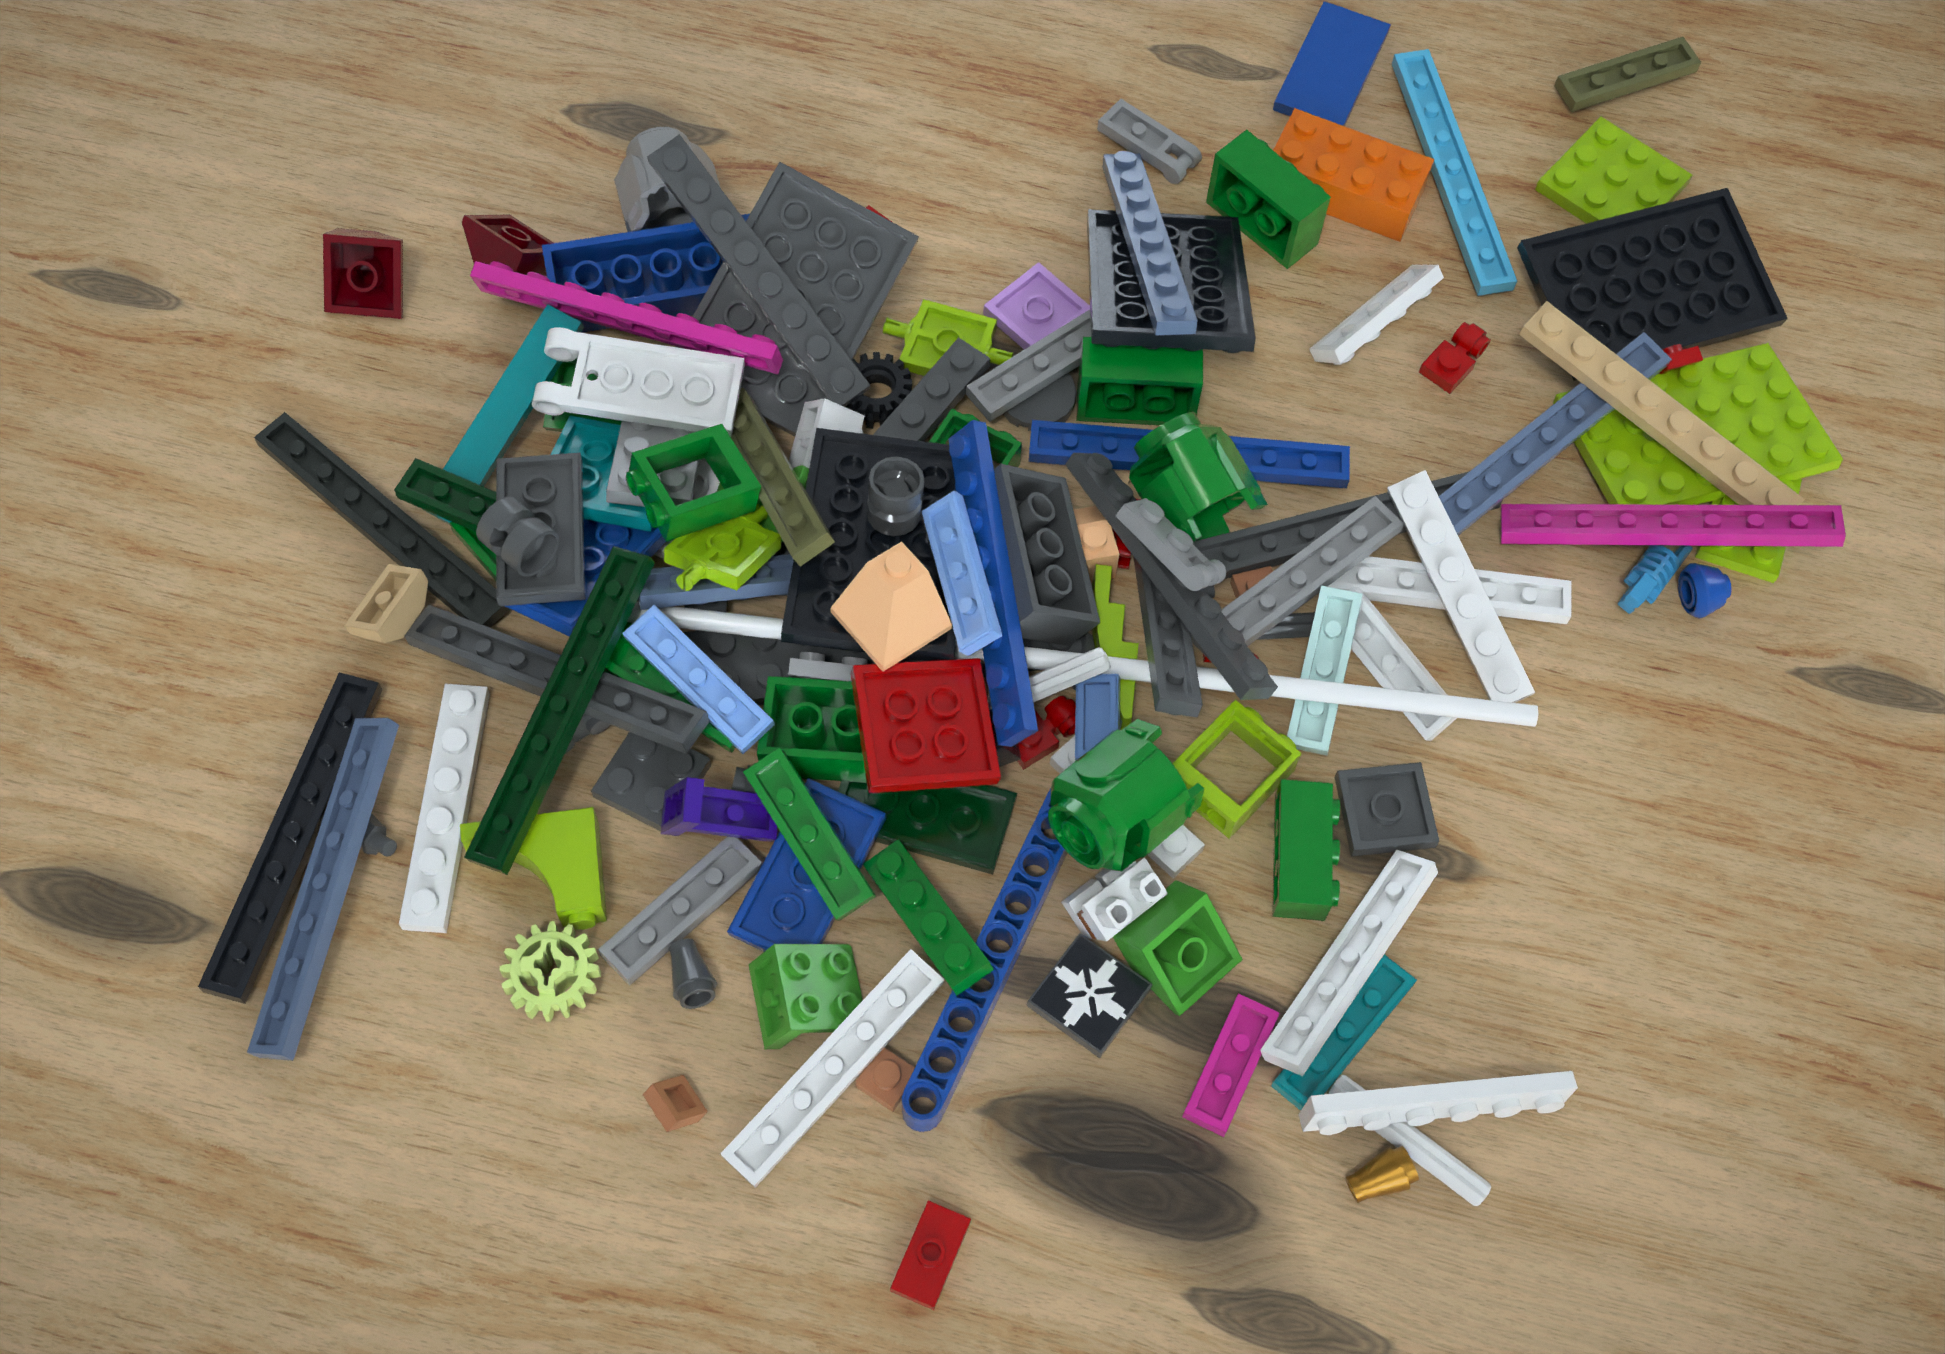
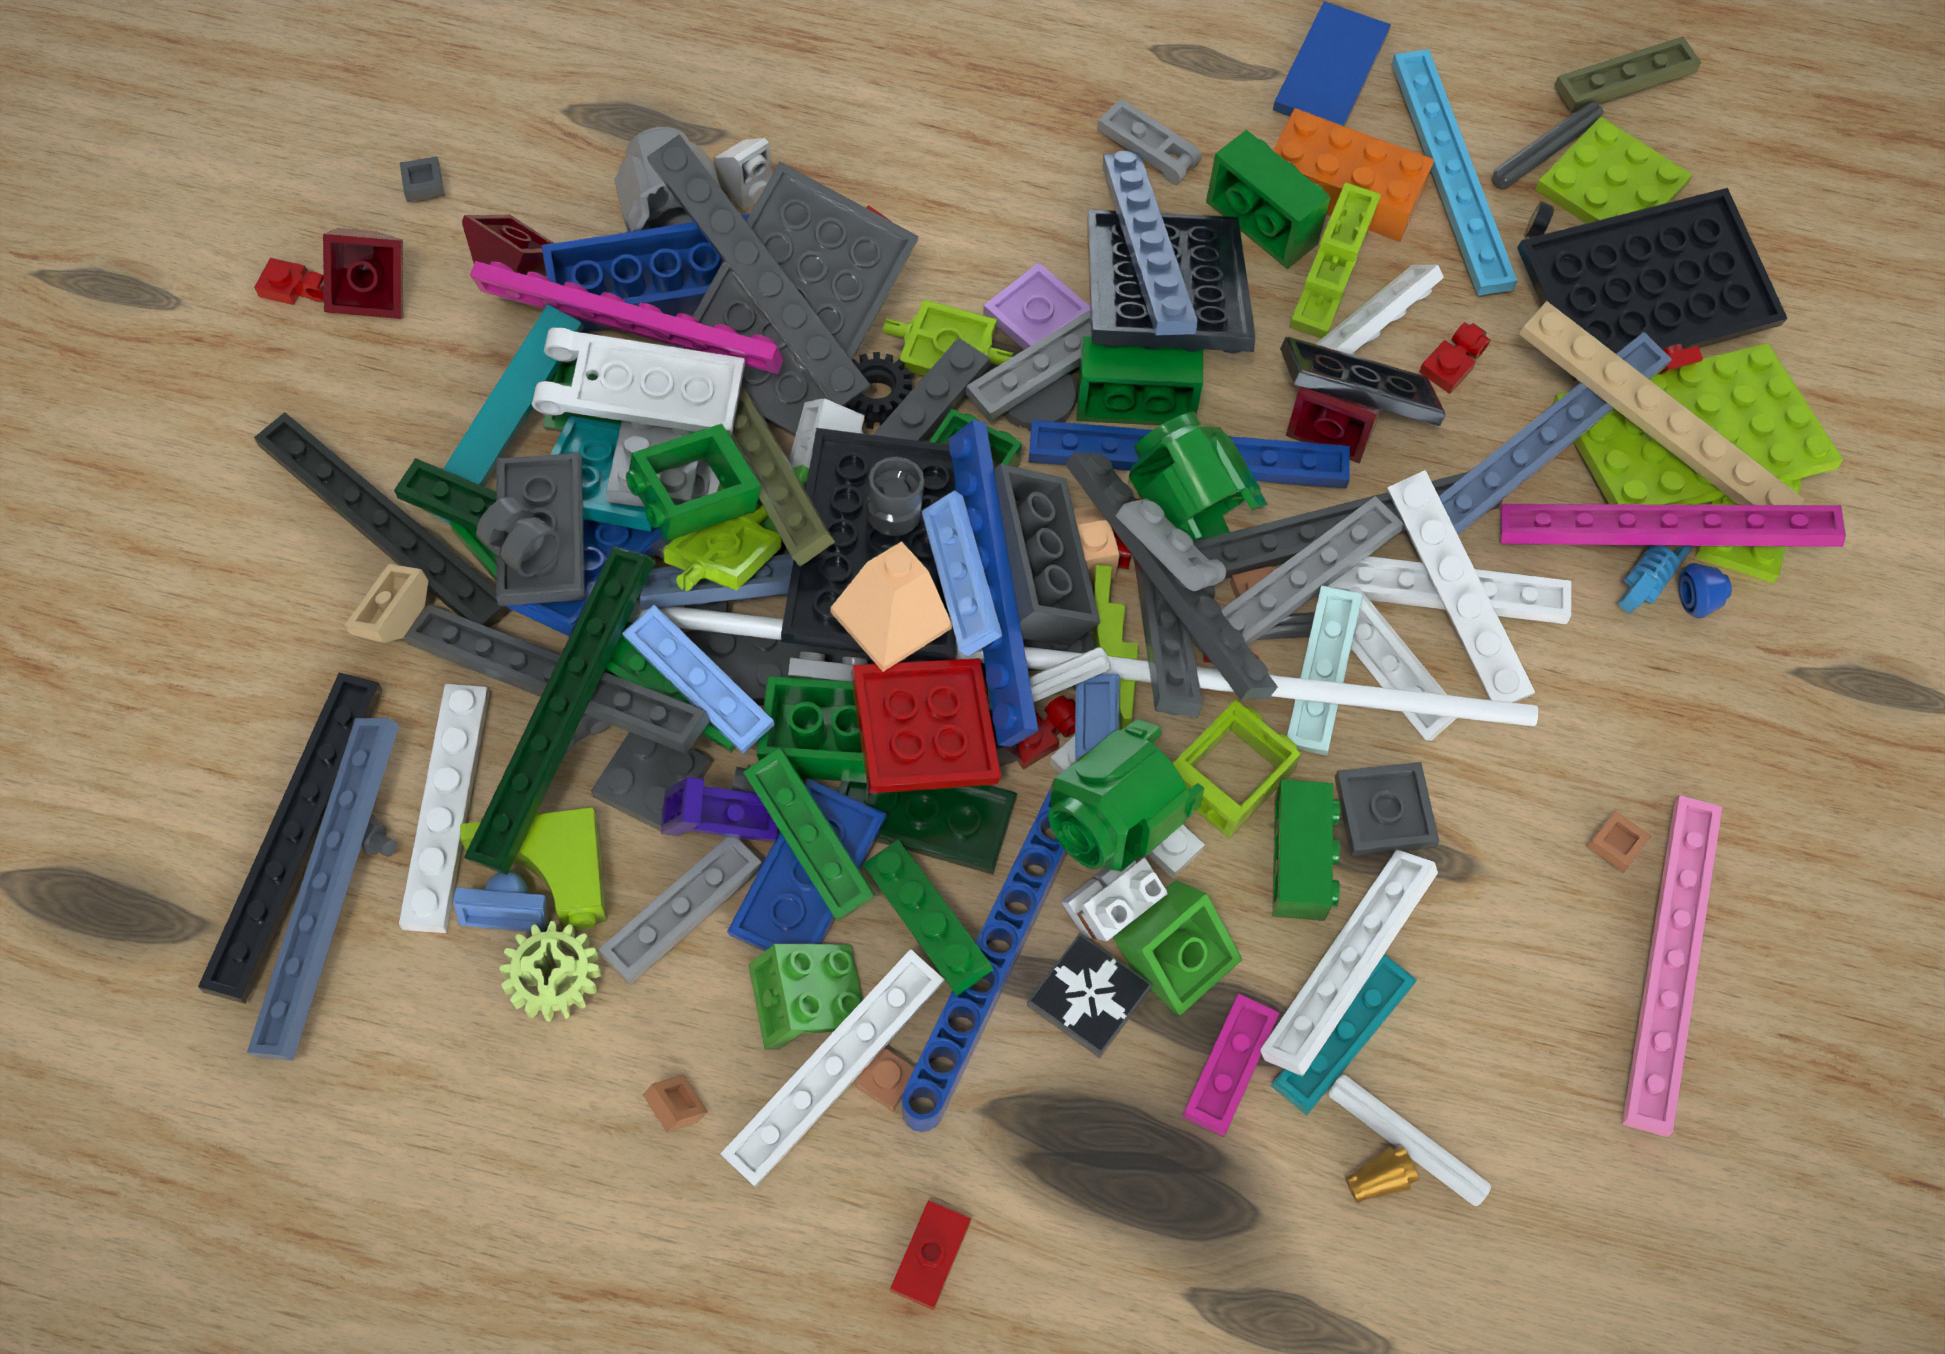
dark grey cone [669,938,717,1009] -> none
white plate [1298,1071,1578,1135] -> none
none -> red plate [254,257,324,305]
none -> dark grey plate [399,156,445,202]
none -> medium blue tile [453,871,550,932]
none -> white slope [714,138,772,210]
none -> black tile [1280,336,1446,426]
none -> dark red slope [1286,386,1381,464]
none -> lime slope [1289,182,1381,339]
none -> dark grey axle [1491,101,1604,189]
none -> black tile [1524,201,1554,238]
none -> nougat plate [1587,810,1652,873]
none -> bright pink plate [1622,795,1722,1137]

